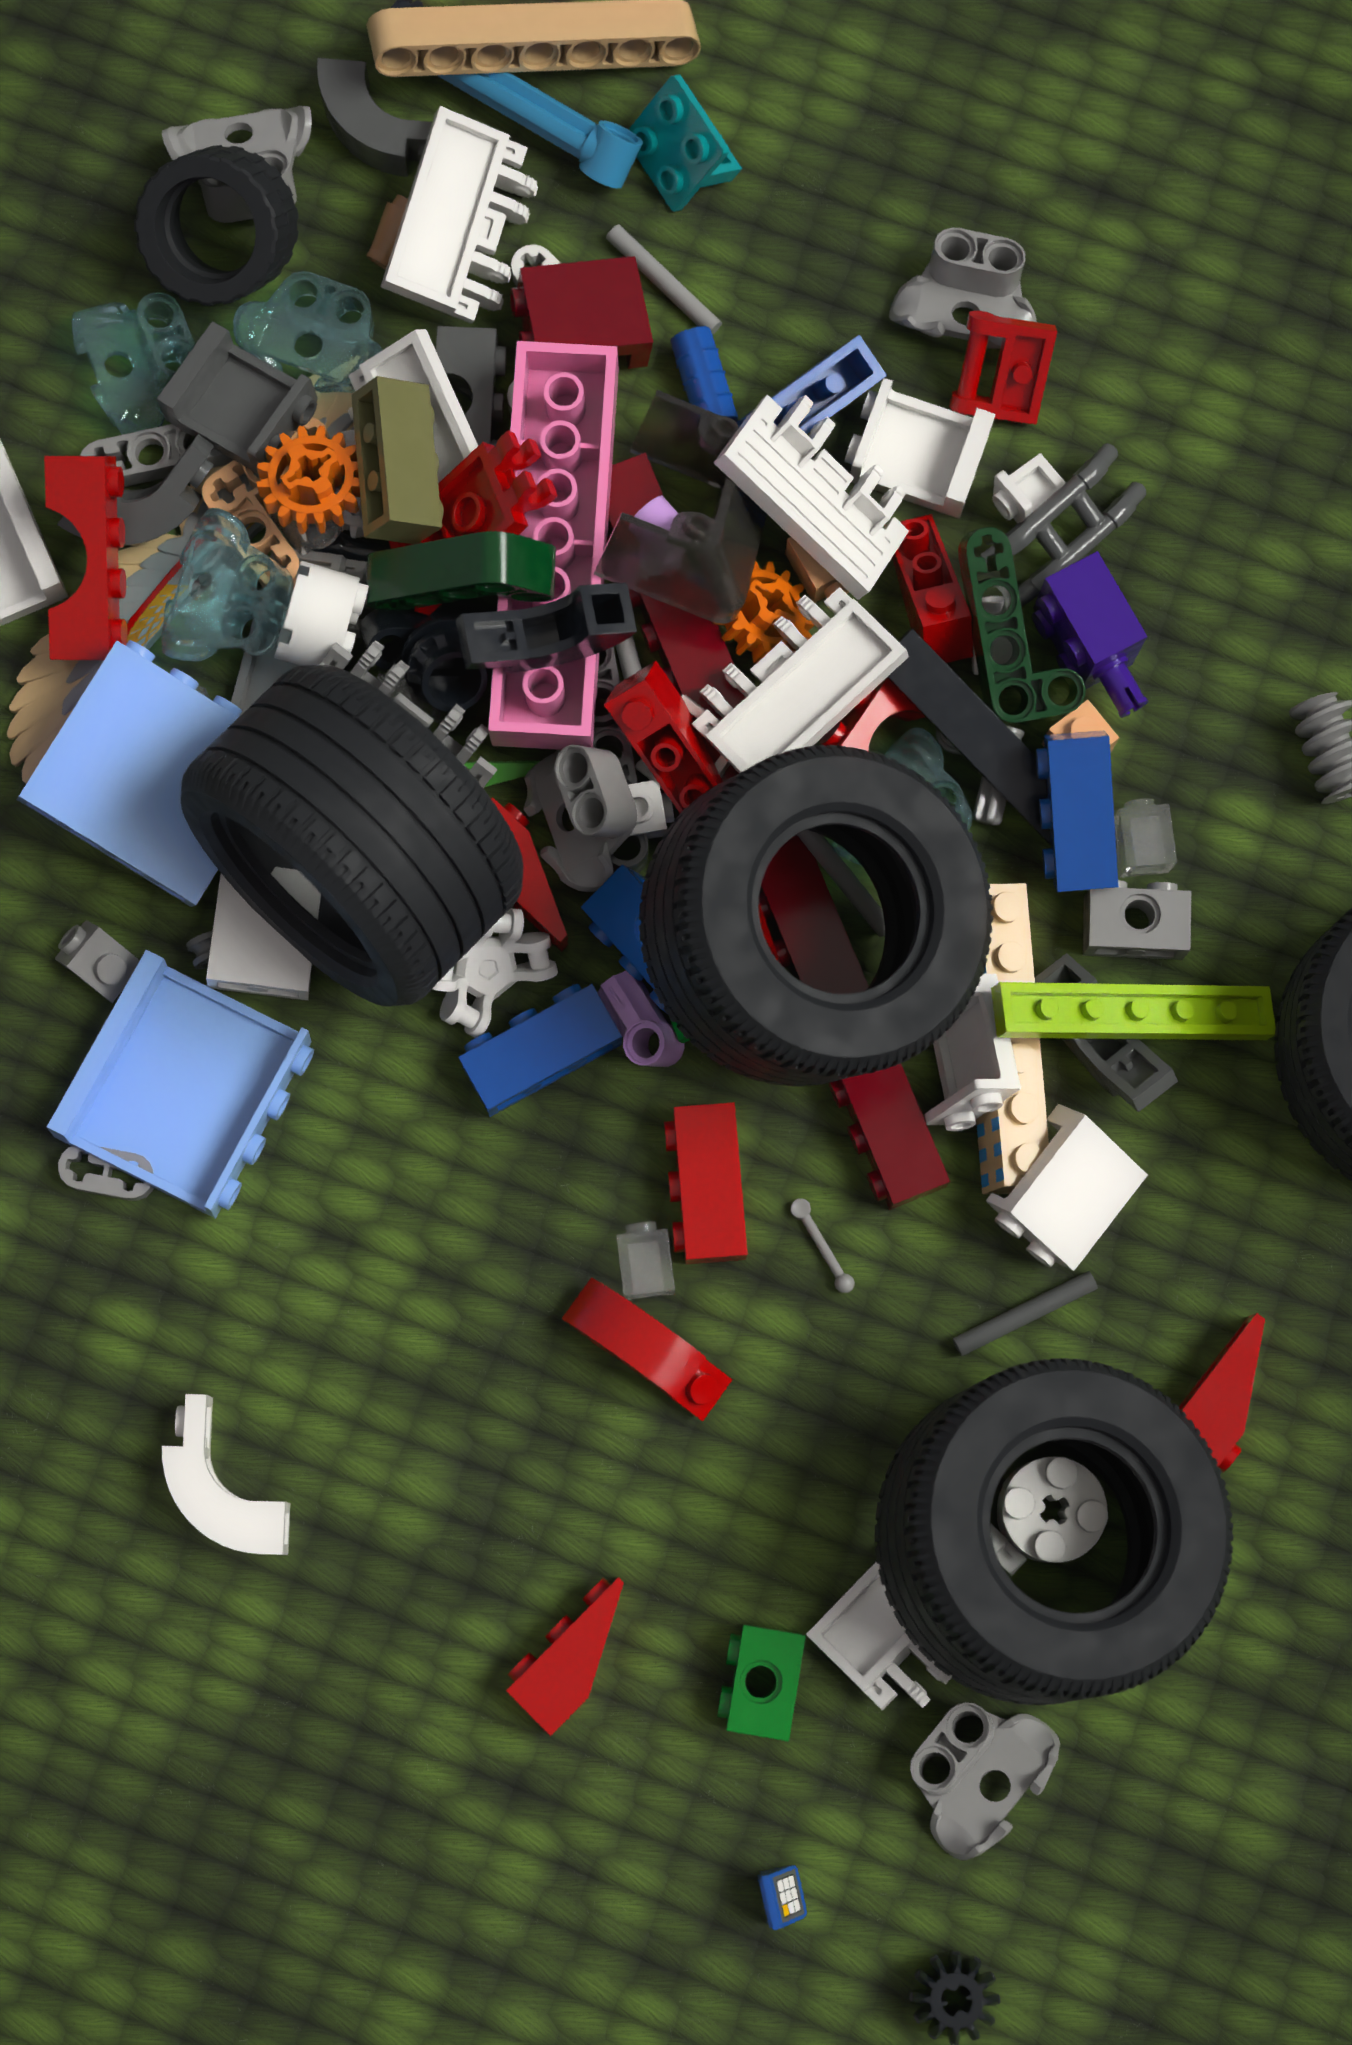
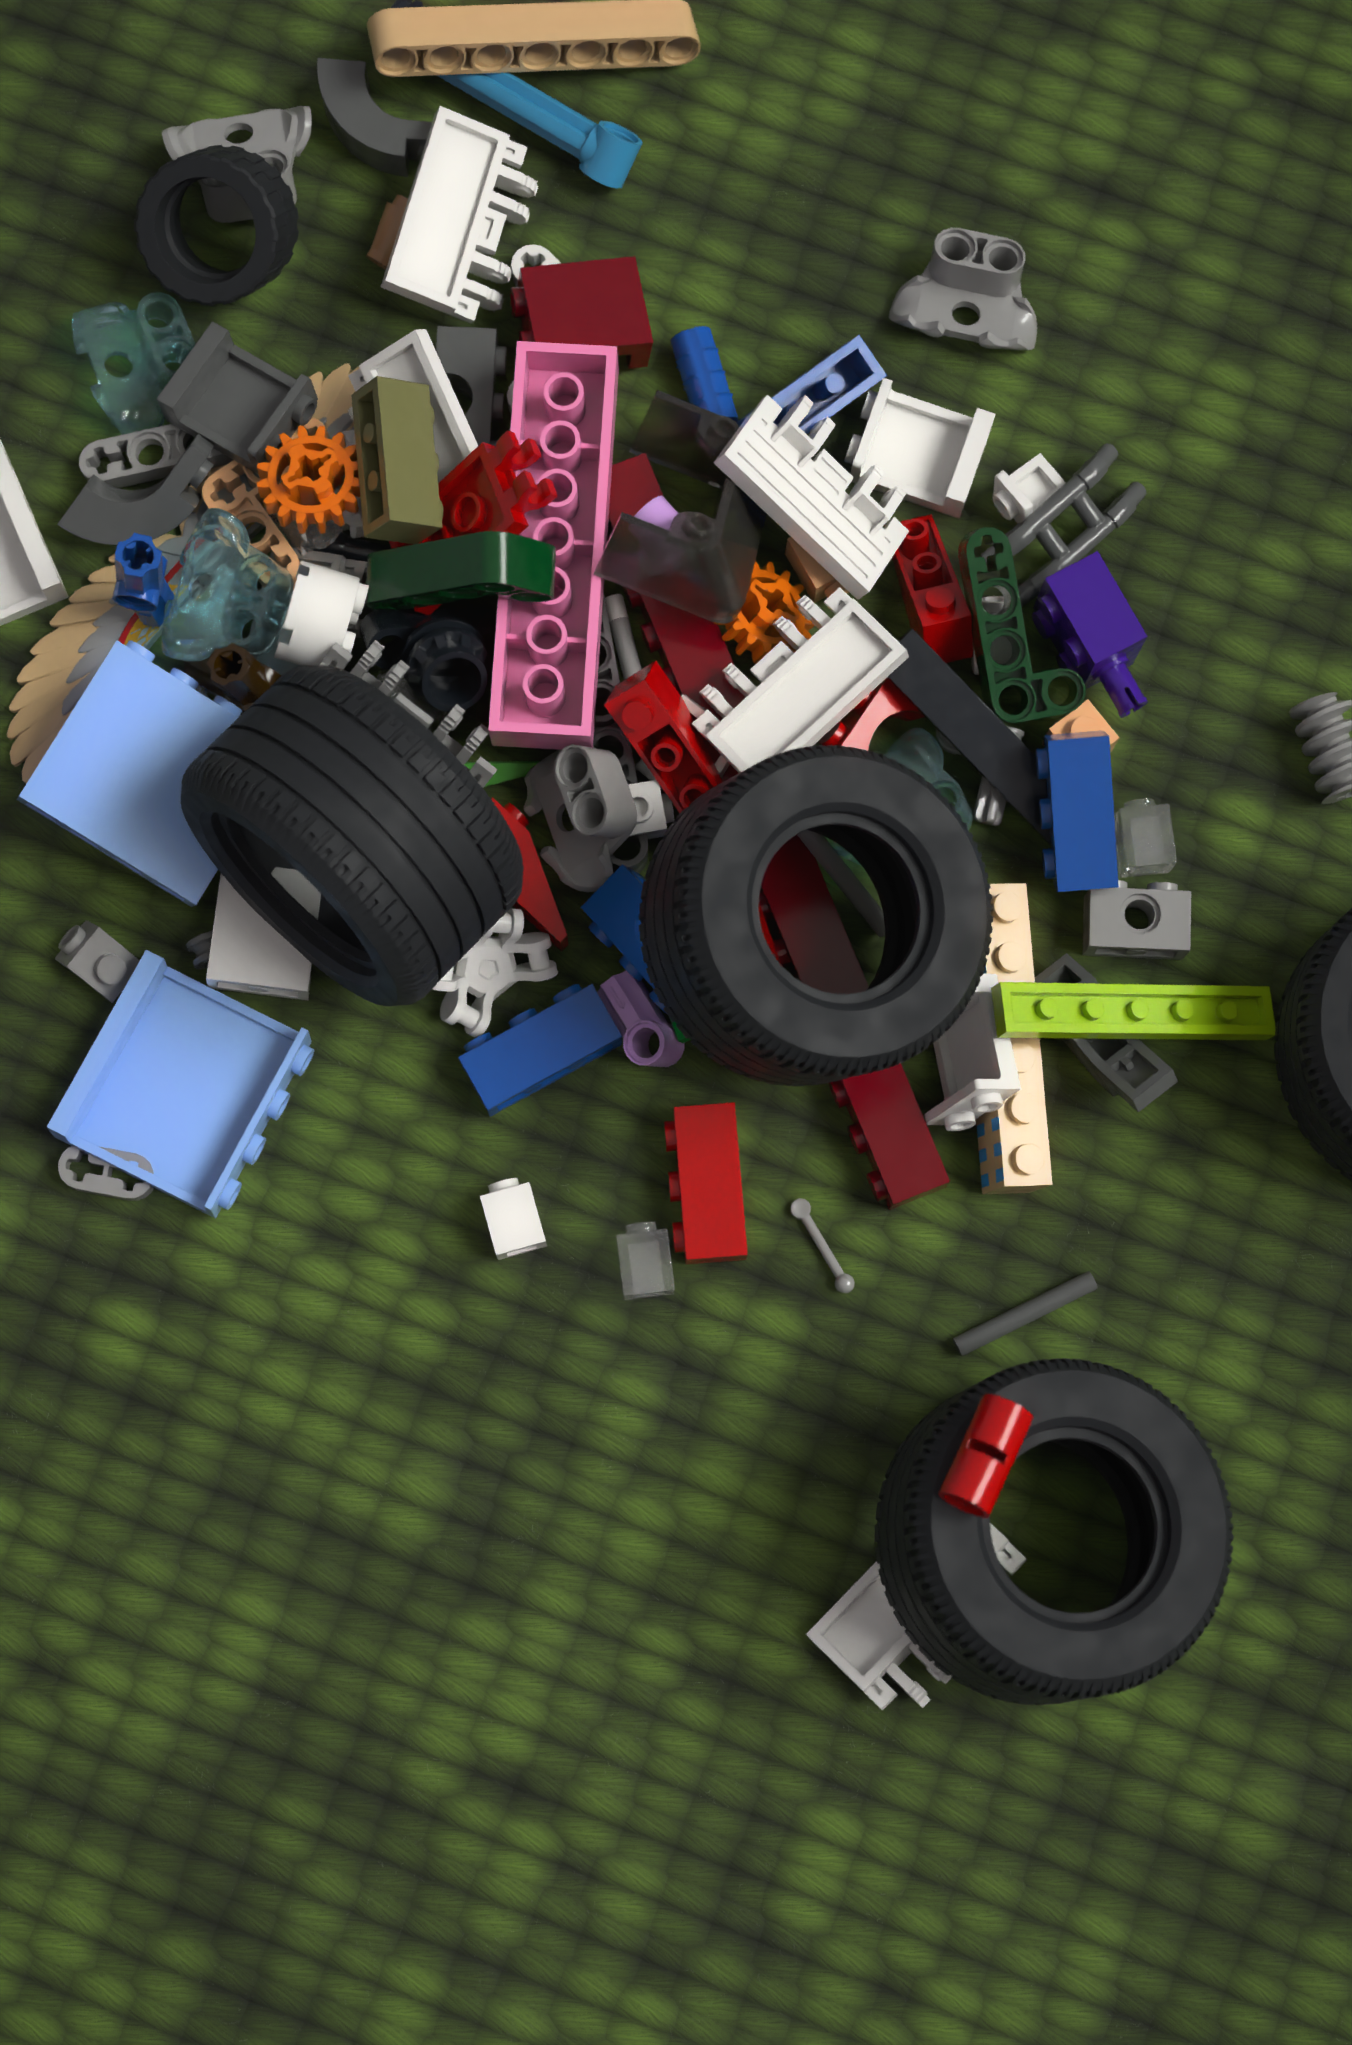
red arch [44,456,128,660] -> none
white arch [162,1394,290,1555] -> none
clear light blue piece [233,271,382,393] -> none
black arch [456,582,637,673] -> none
red slope [506,1577,624,1736] -> none
red arch [561,1277,732,1421] -> none
light grey bar [606,224,722,335] -> none
teal bracket [628,74,742,212] -> none
green brick [717,1624,806,1741] -> none
slope [757,1865,807,1930] -> none
black gear [909,1950,1000,2045] -> none
light grey piece [910,1702,1060,1860] -> none
red plate [949,310,1057,425] -> none
white panel [986,1104,1147,1271] -> none
white brick [997,1457,1108,1563] -> none
red slope [1178,1313,1265,1473] -> none
none -> blue piece [112,533,178,627]
none -> dark brown piece [184,641,282,715]
none -> white brick [480,1178,547,1260]
none -> red pin [938,1394,1034,1518]

